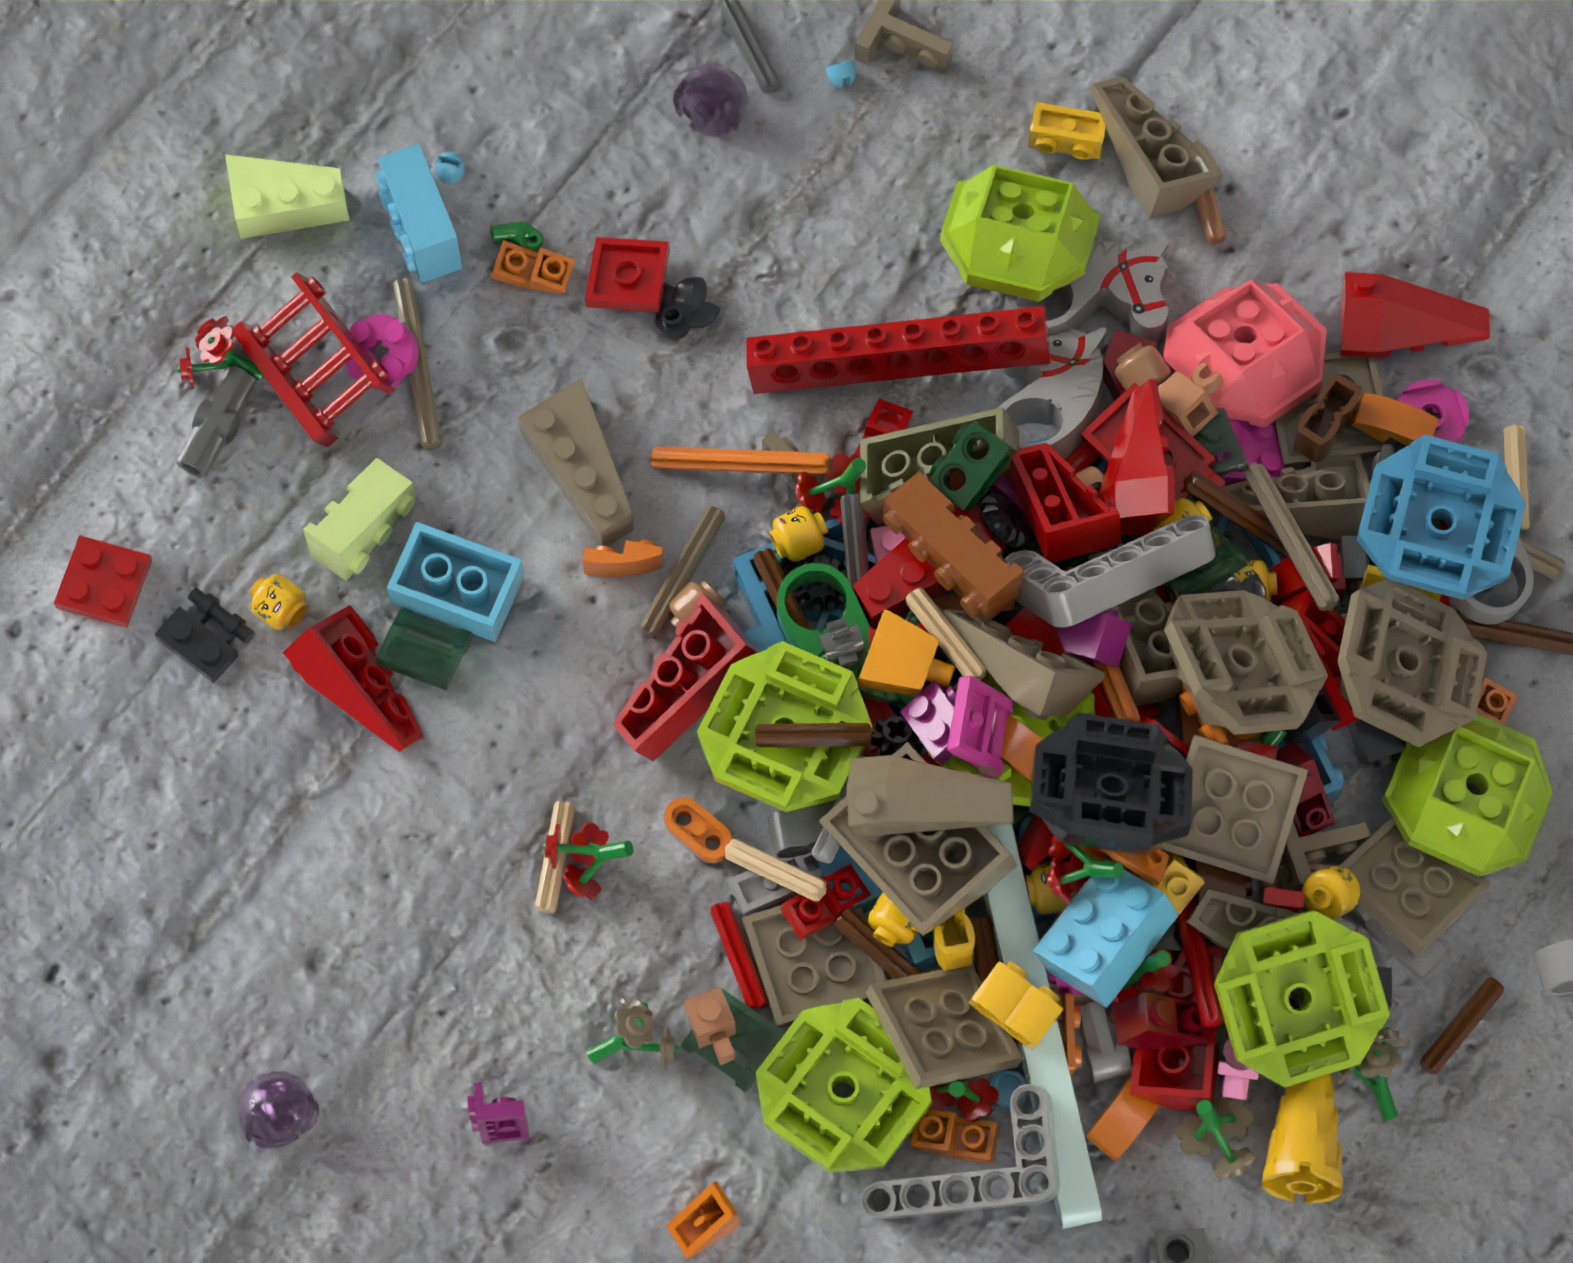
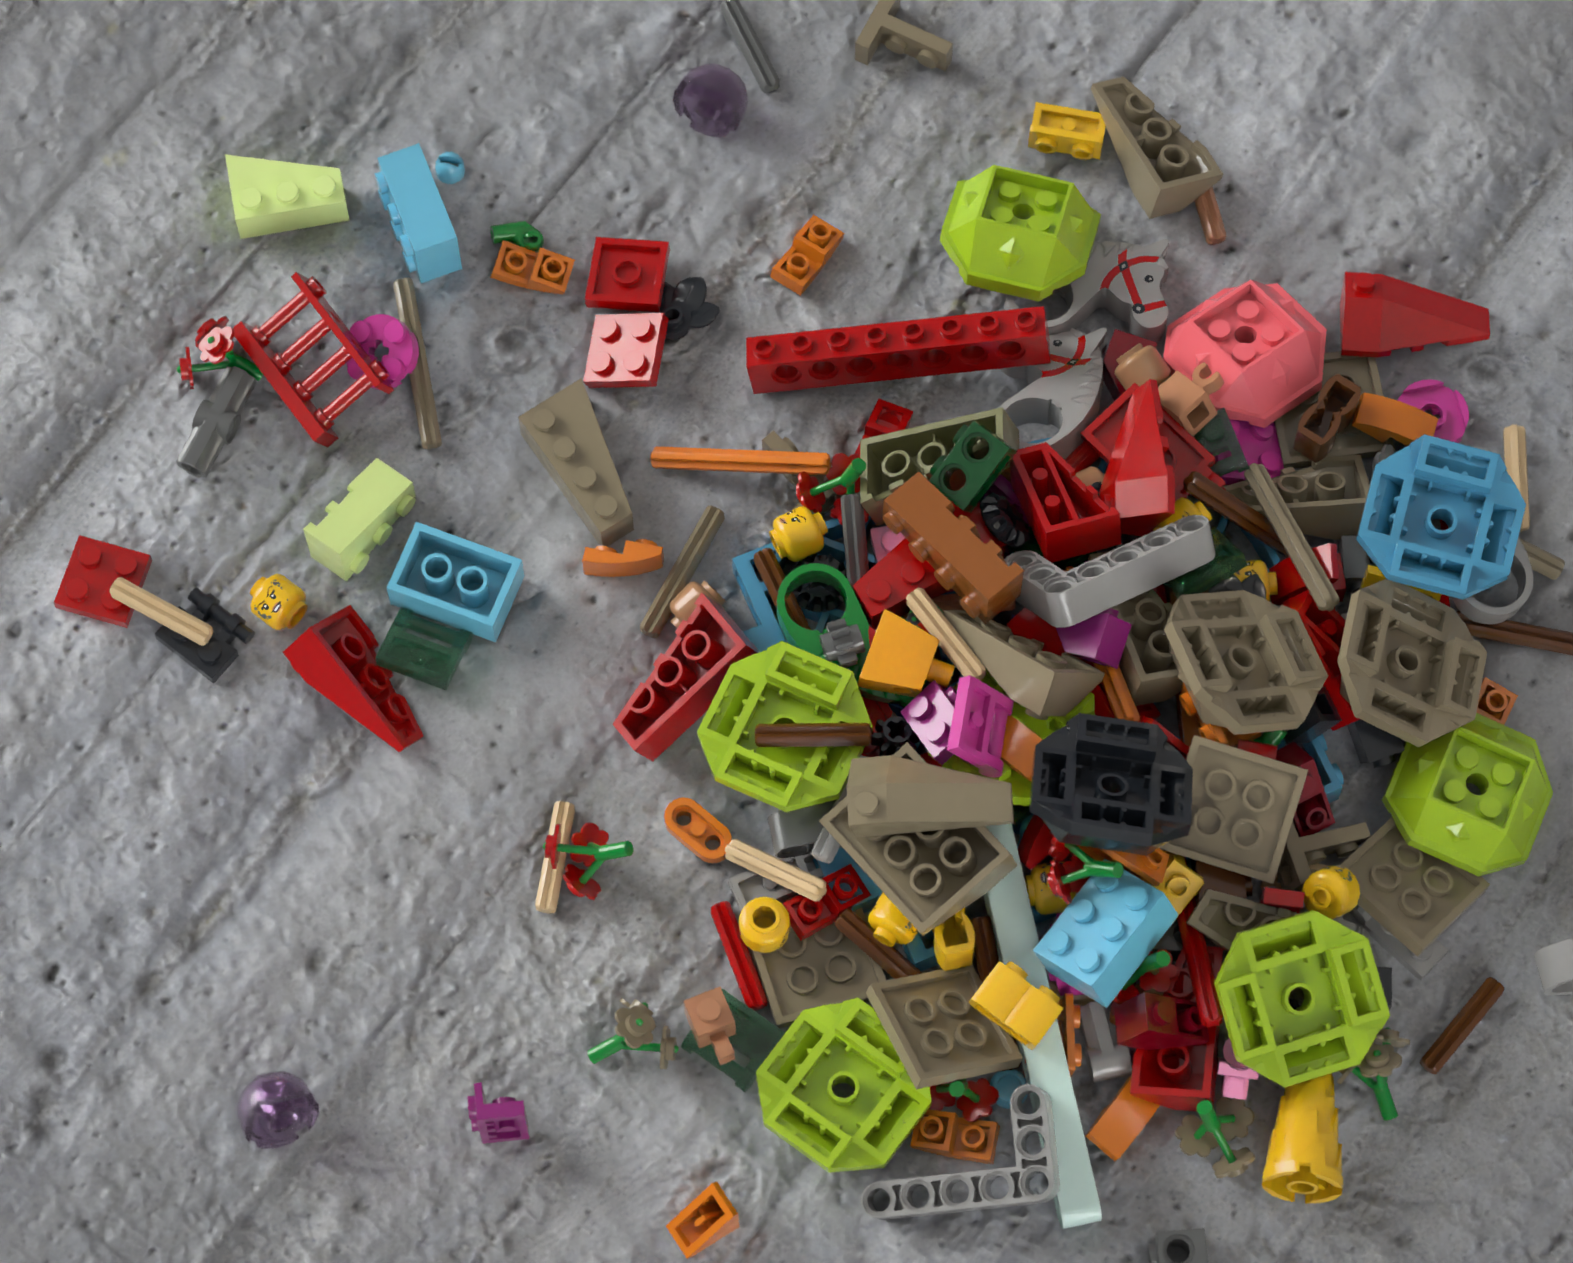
medium azure hinge [825,60,856,89] -> none
none -> tan axle [109,577,213,646]
none -> plate [583,313,669,388]
none -> yellow head [739,896,790,953]
none -> orange slope [770,215,844,296]

